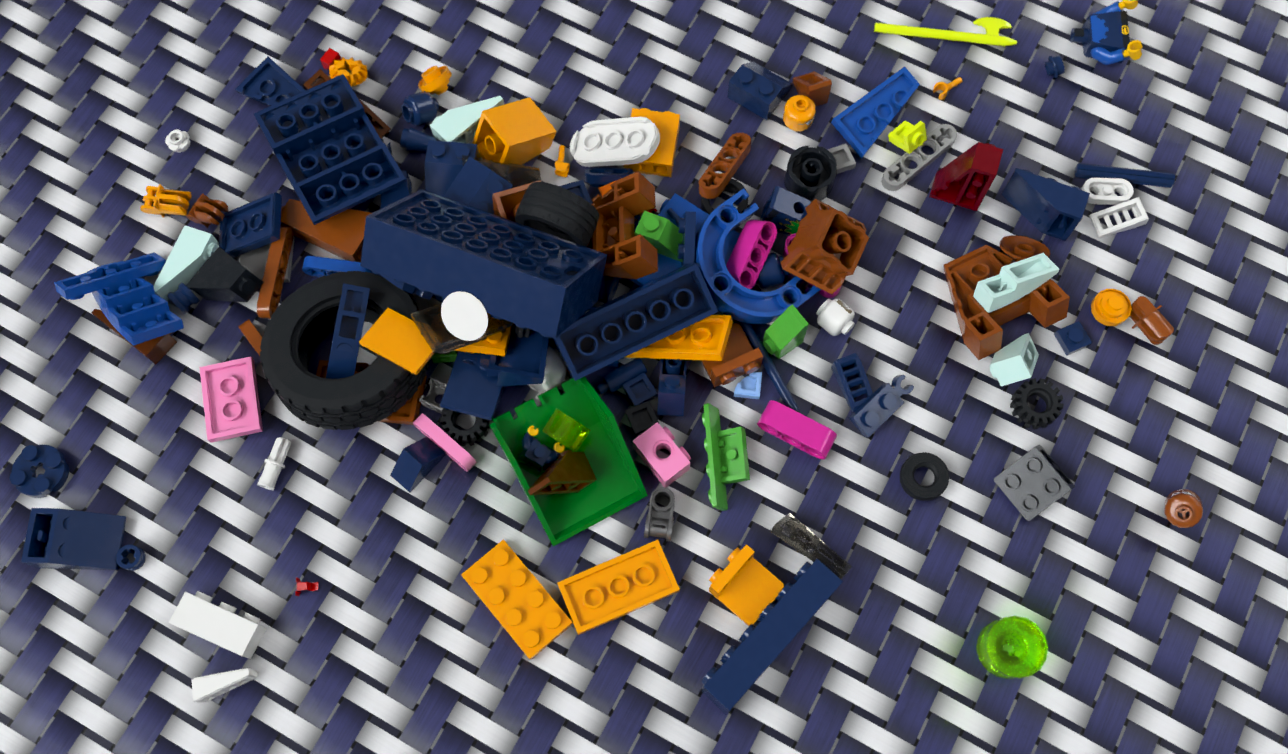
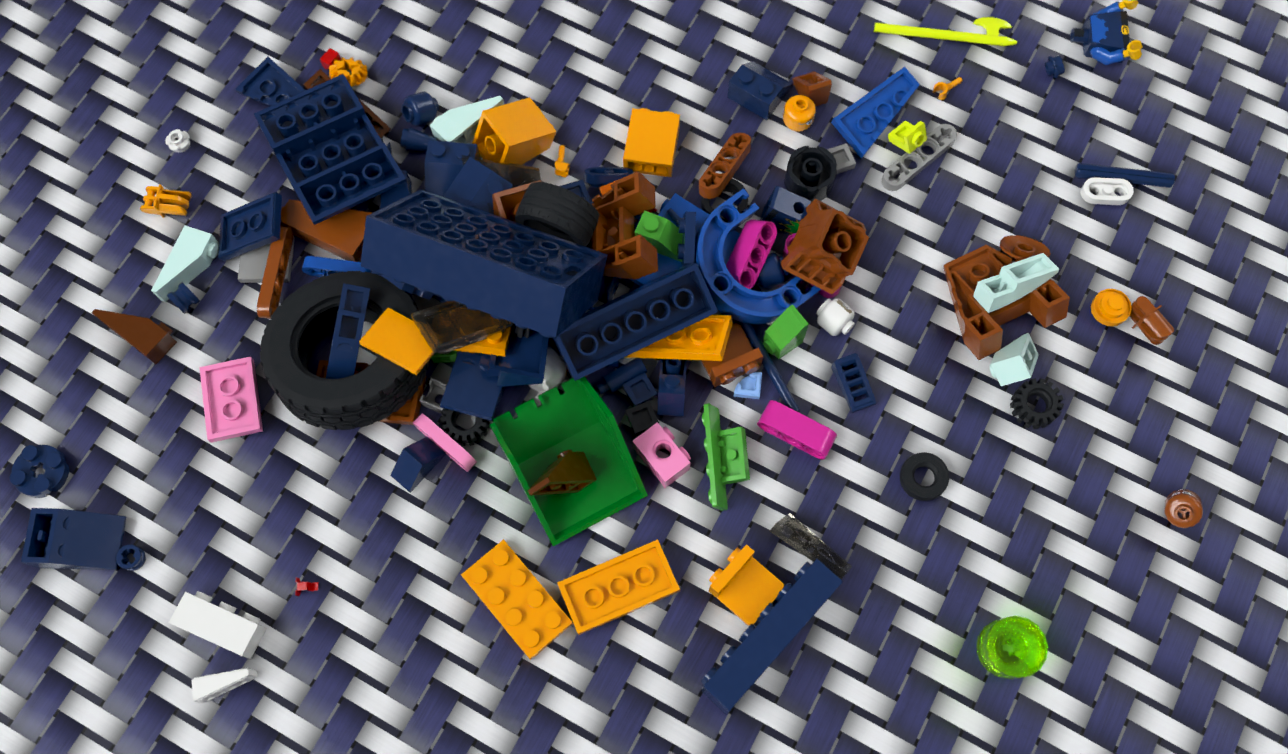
blue slope [54,252,184,346] -> none
black slope [186,247,264,302] -> none
dark orange arm [187,193,228,228] -> none
dark orange beam [238,319,262,356] -> none
white axle [257,437,291,491] -> none
light orange plate [418,65,452,95] -> none
white sticker [441,291,488,341] -> none
dark blue piece [516,425,565,473] -> none
clear neon green brick [542,409,590,452] -> none
white tile [570,117,660,167] -> none
flat silver piece [644,487,675,542] -> none
dark blue plate [848,375,914,437] -> none
dark red wedge [929,142,1004,211] -> none
bracket [994,445,1076,521] -> none
dark blue slope [1001,168,1090,241] -> none
dark blue plate [1054,321,1092,356] -> none
white slope [1089,197,1149,238] -> none

